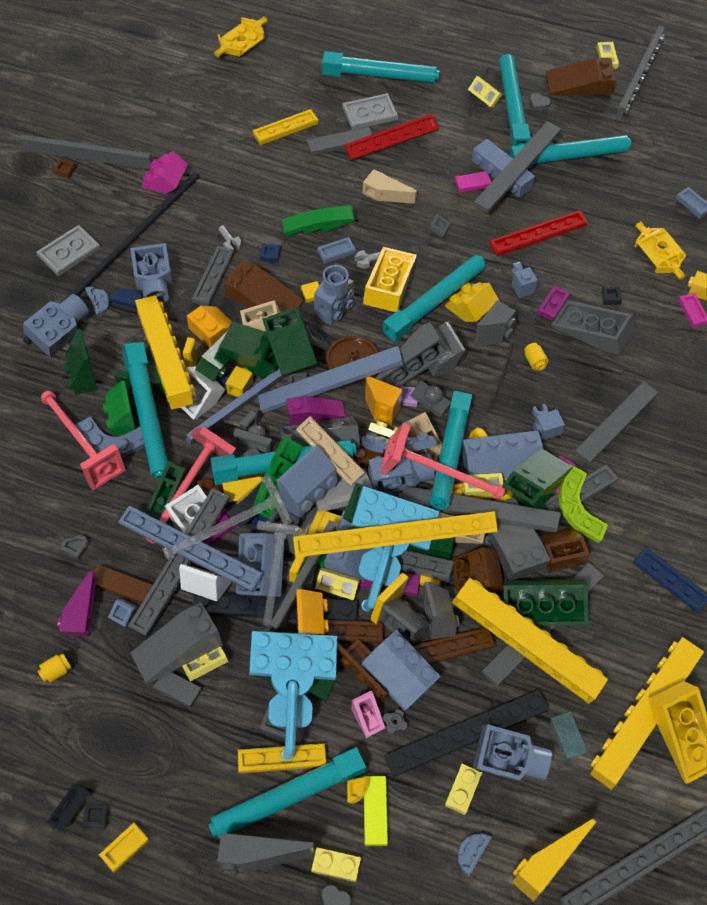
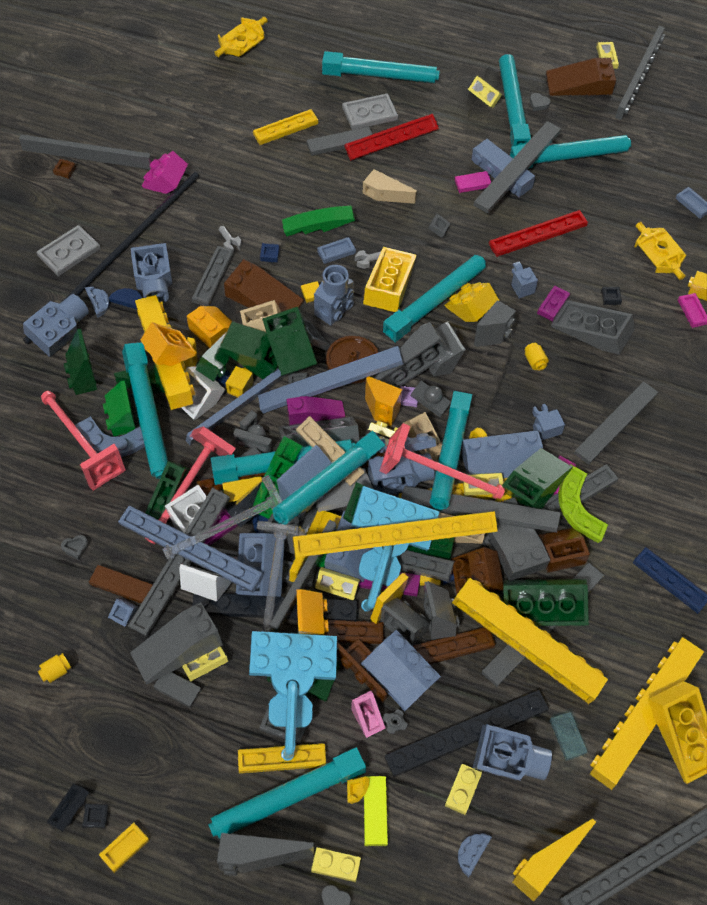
magenta slope [57,571,97,637] -> none
none -> light orange slope [140,322,196,366]
none -> teal brick [273,430,385,525]

